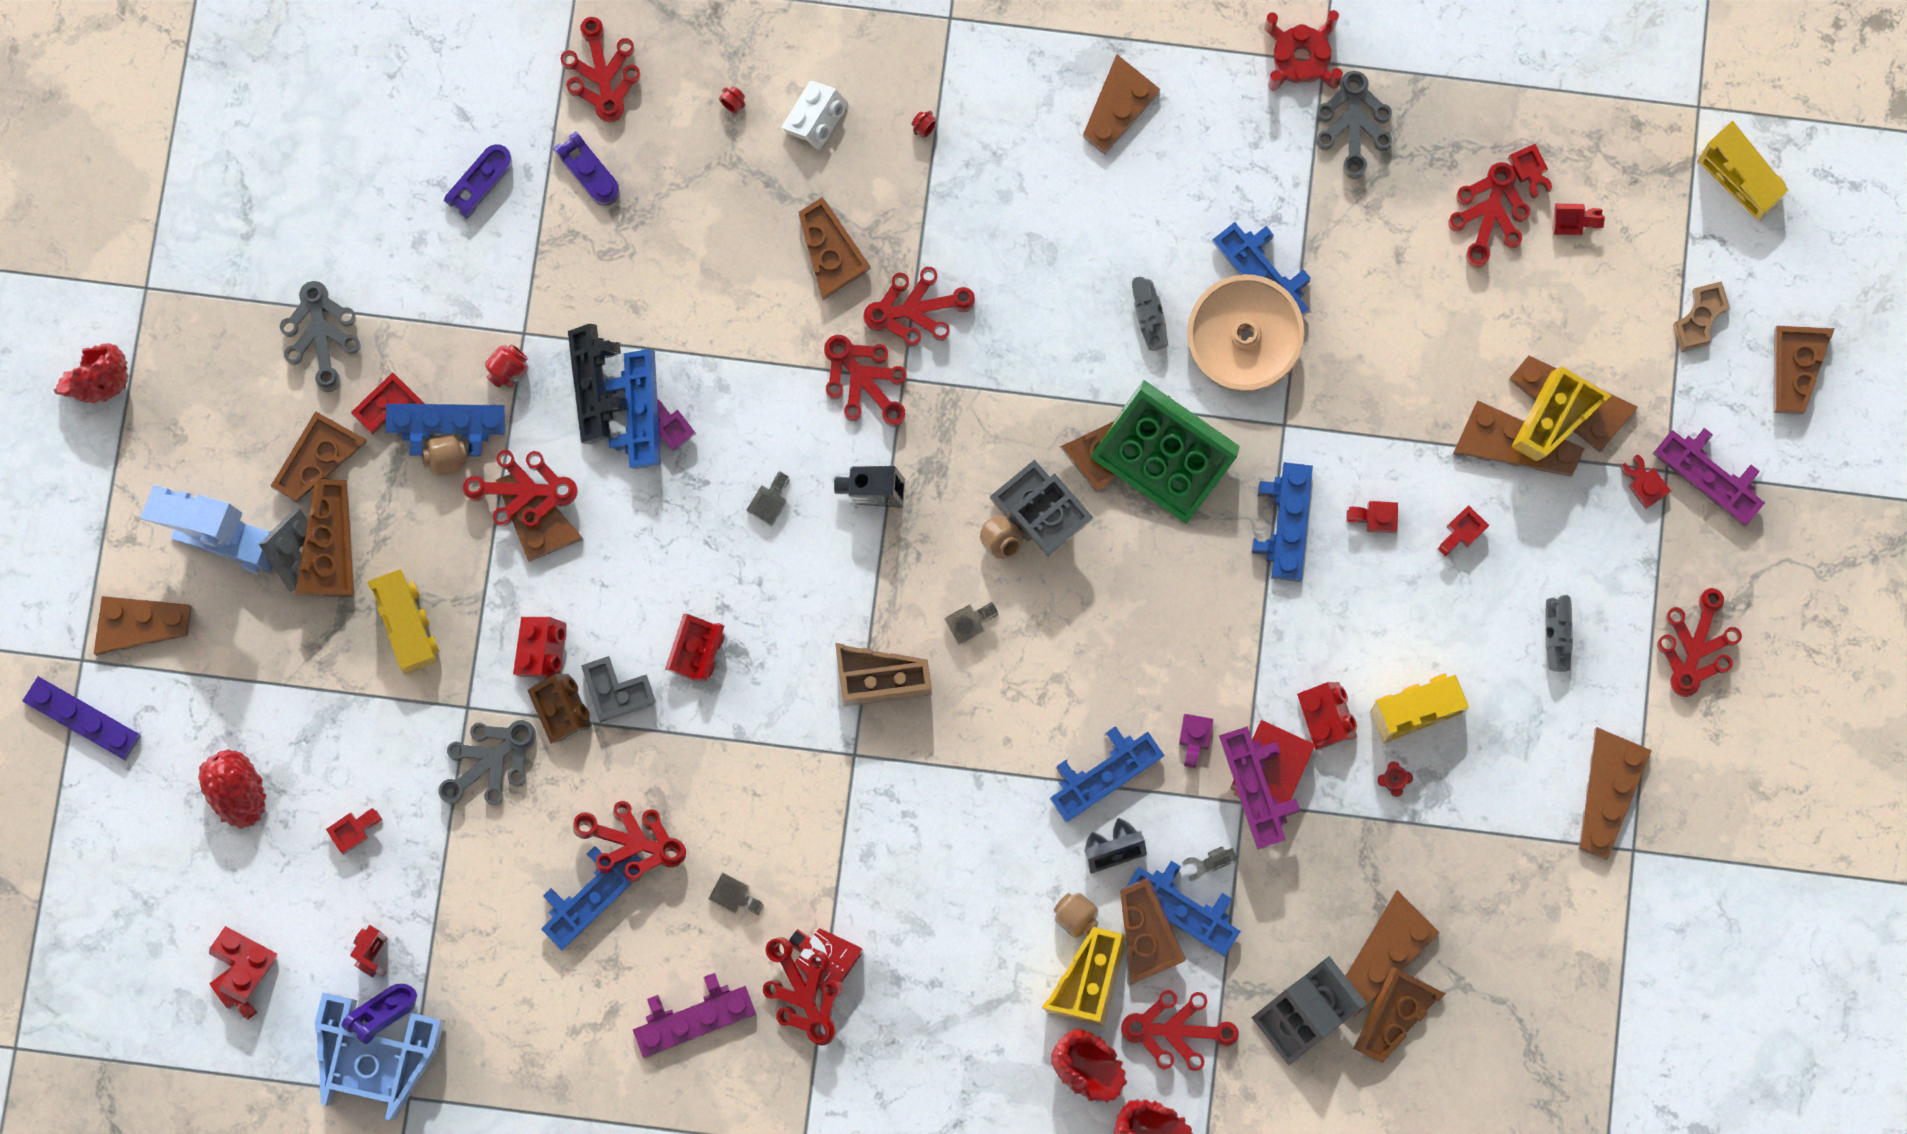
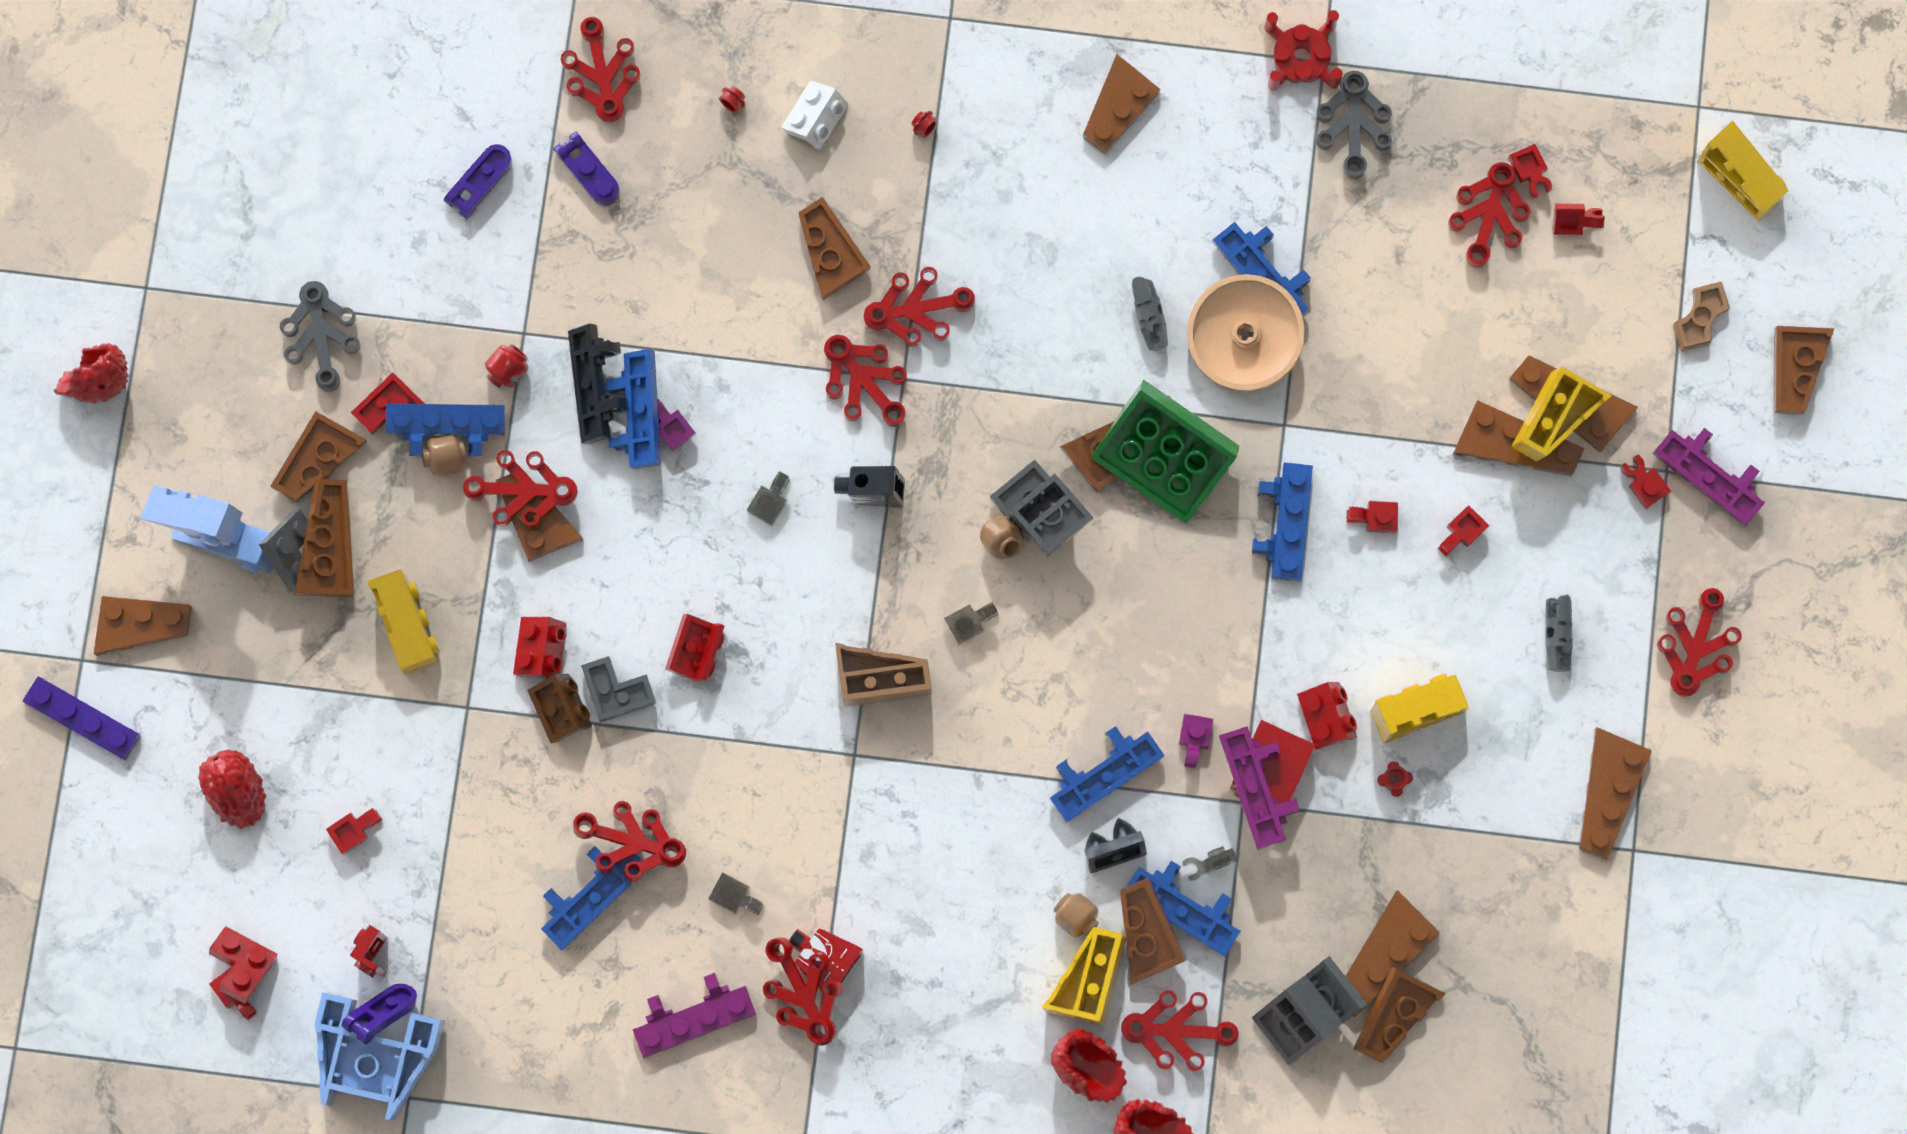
dark grey plant [438,720,536,806] -> none

